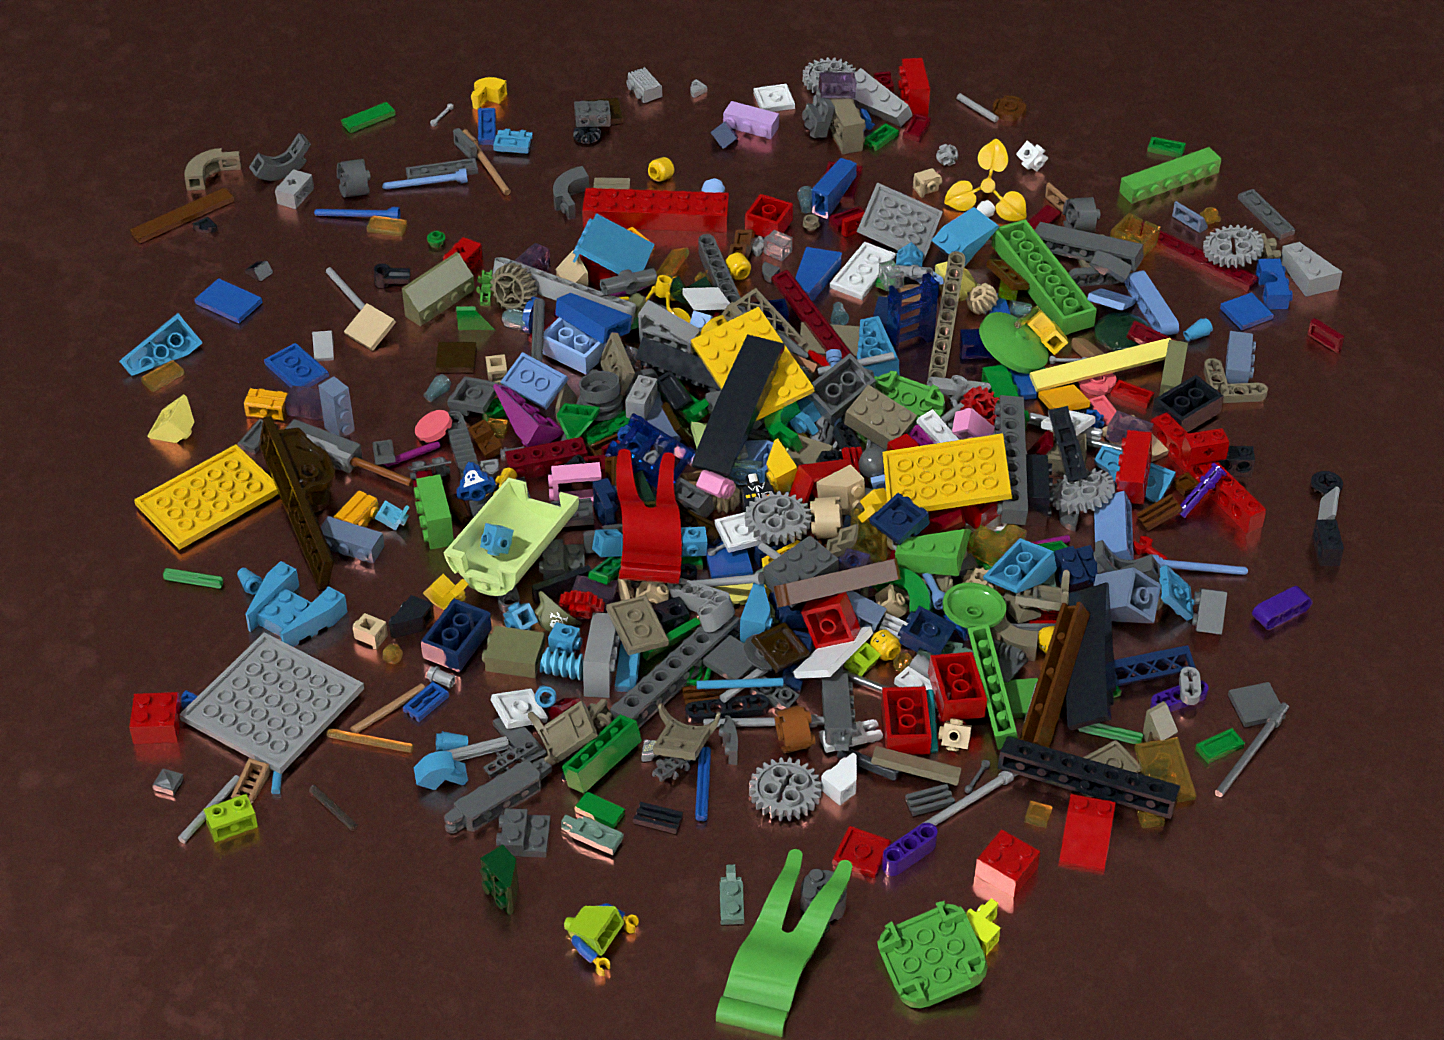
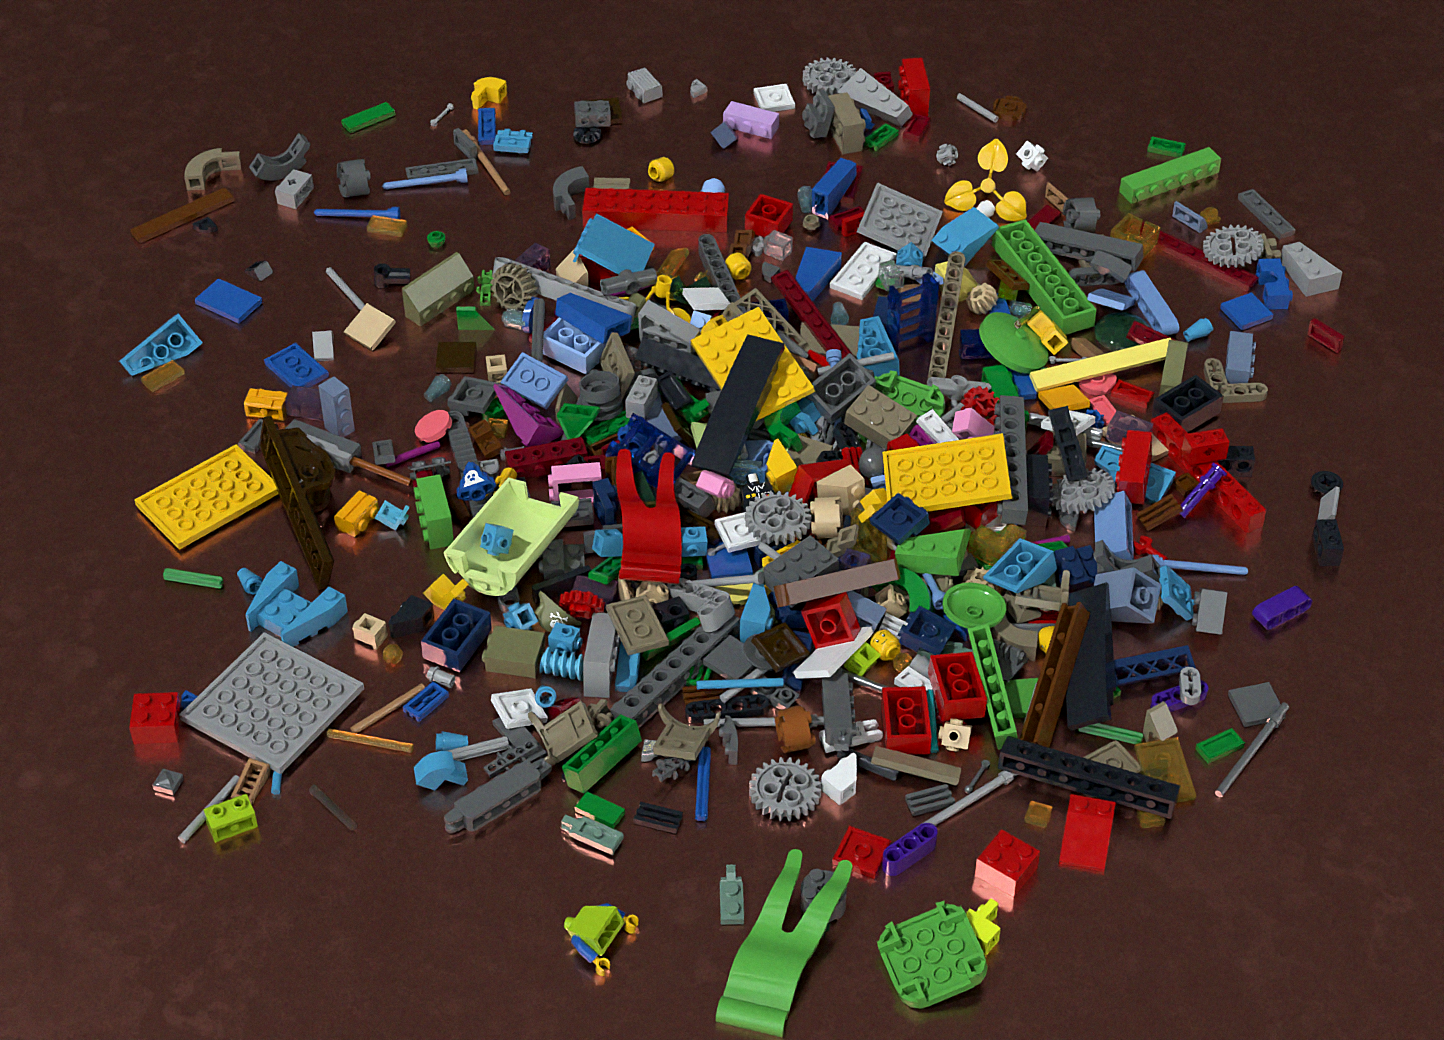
light yellow slope [148,394,194,443] -> none
sand blue brick [321,516,384,563] -> none
red brick [443,237,483,271] -> none
dark green slope [480,844,519,915] -> none
dark grey plate [496,808,551,857] -> none
clear purple brick [818,72,857,98] -> none
tan brick [913,168,942,198] -> none

